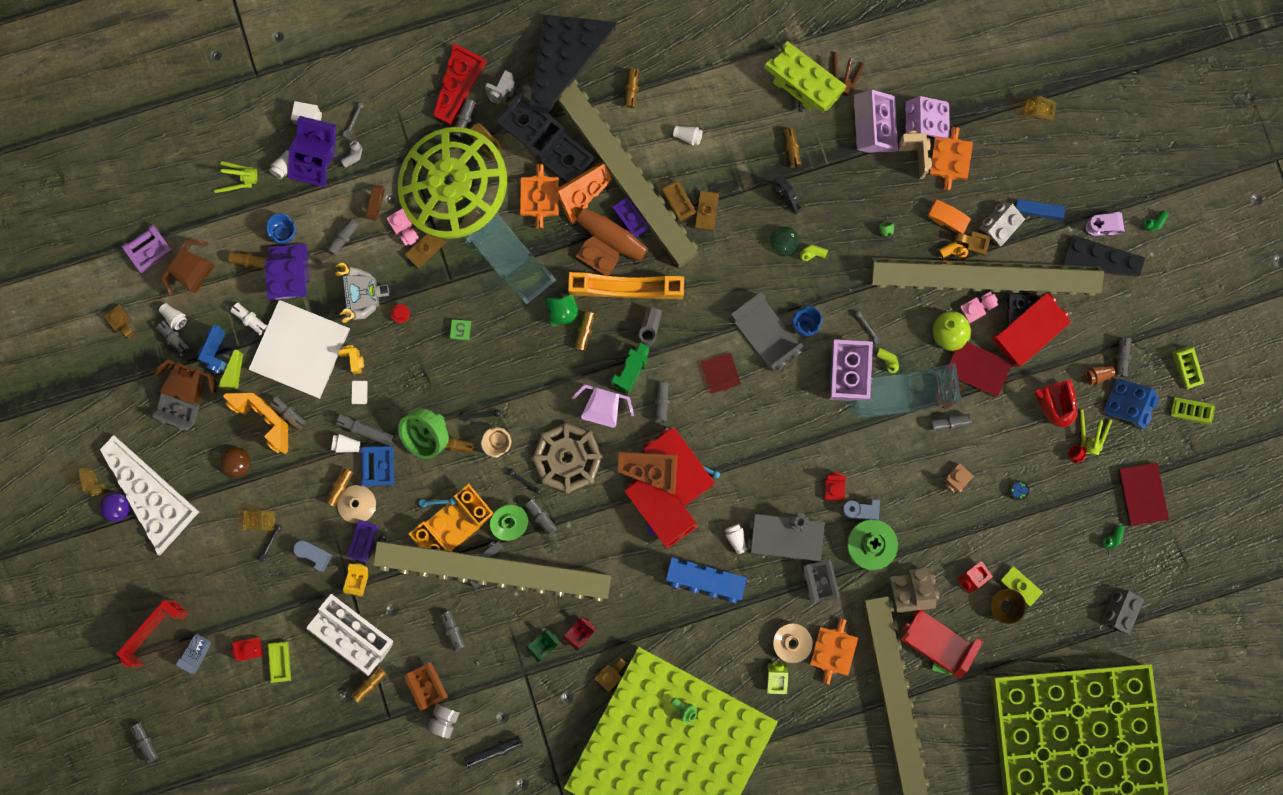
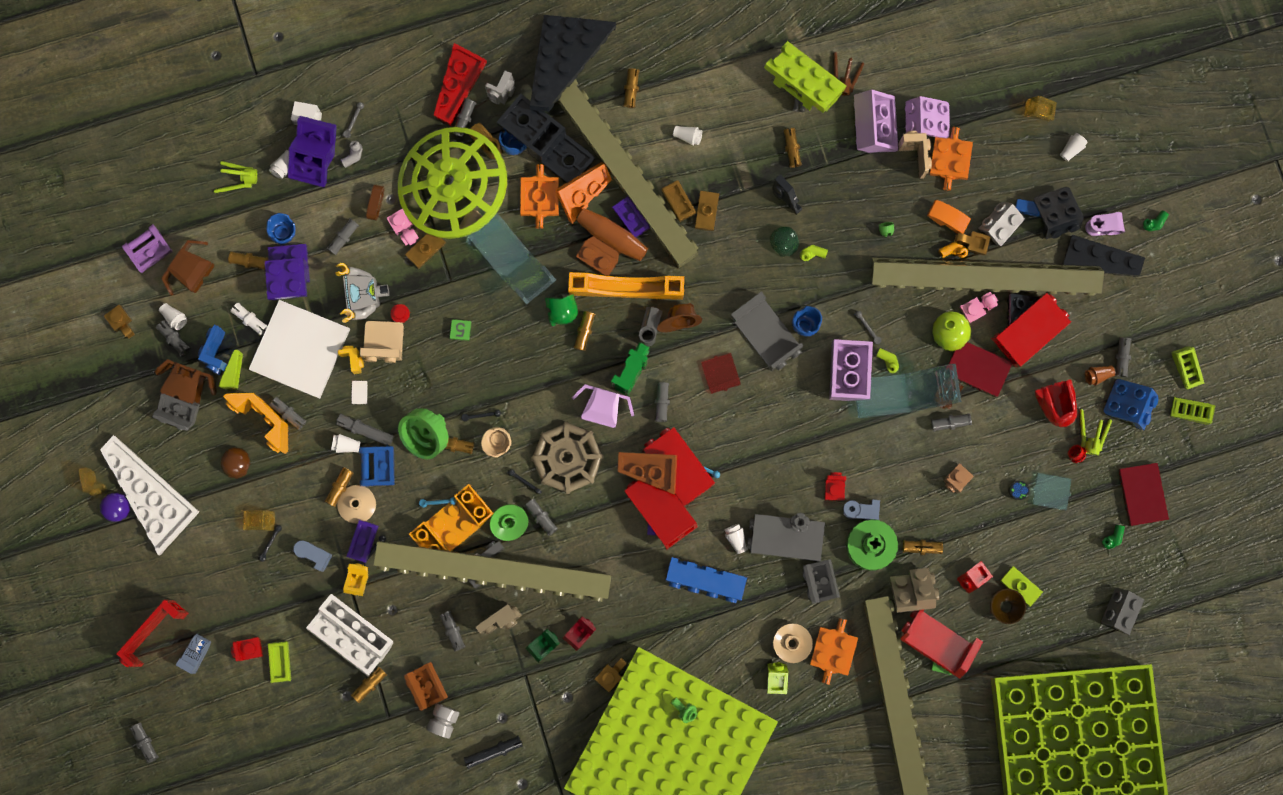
none -> tan bracket [360,321,404,363]
none -> dark tan plate [476,604,522,635]
none -> blue hair [498,131,527,155]
none -> reddish brown piece [657,303,702,332]
none -> pearl gold pin [903,540,943,555]
none -> clear light blue piece [1033,473,1071,510]
none -> black bracket [1034,187,1084,239]
none -> white cone [1060,133,1087,162]

